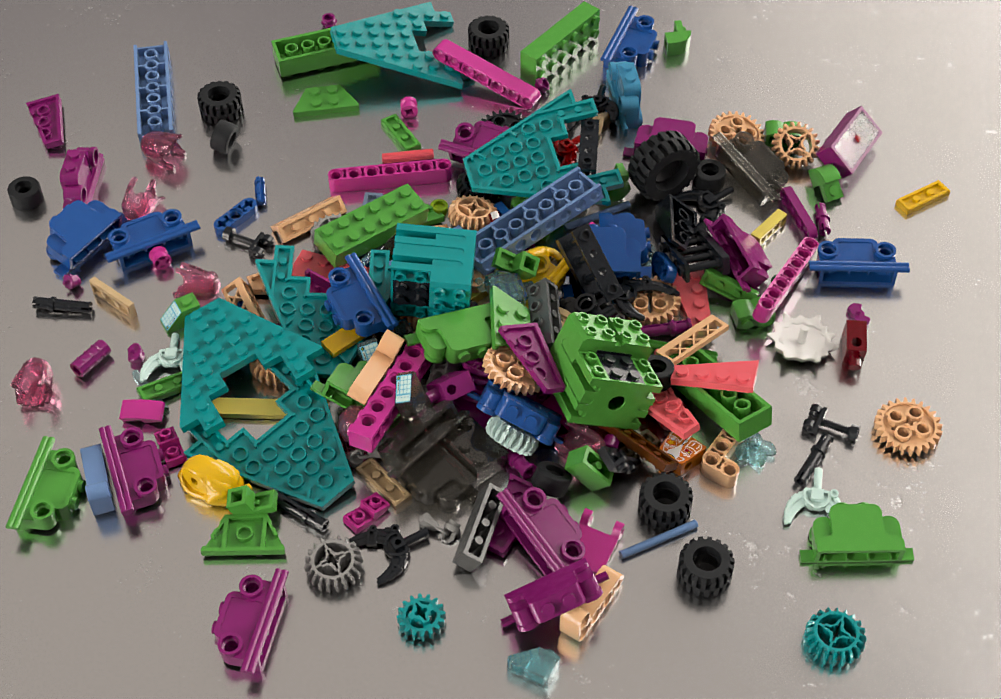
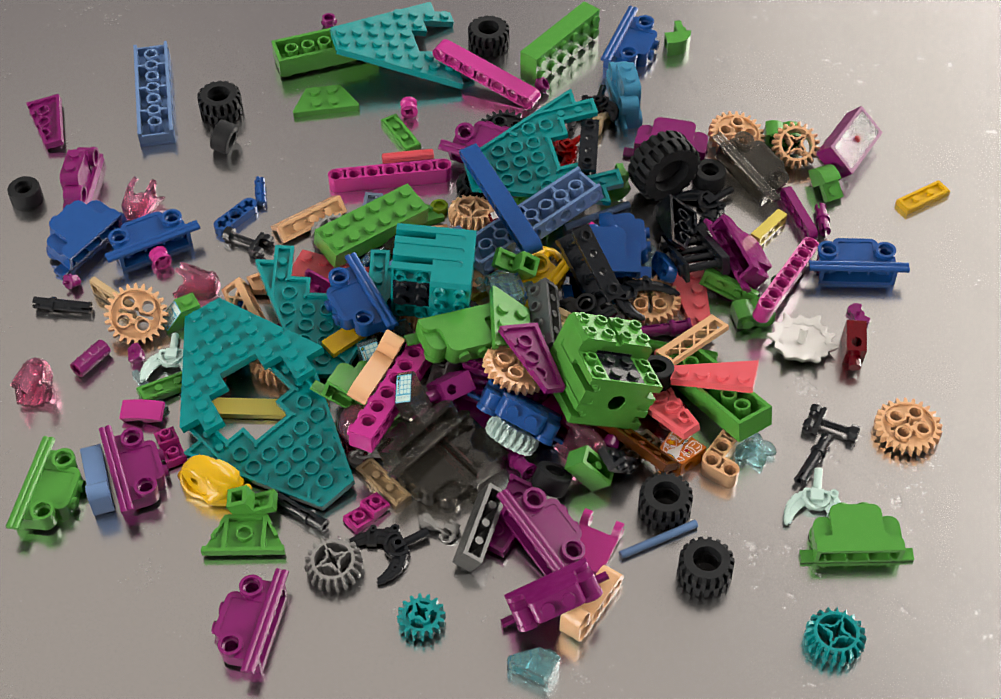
clear pink hair [140,131,187,170] -> none
none -> light nougat gear [103,283,169,346]
none -> blue beam [459,143,543,254]

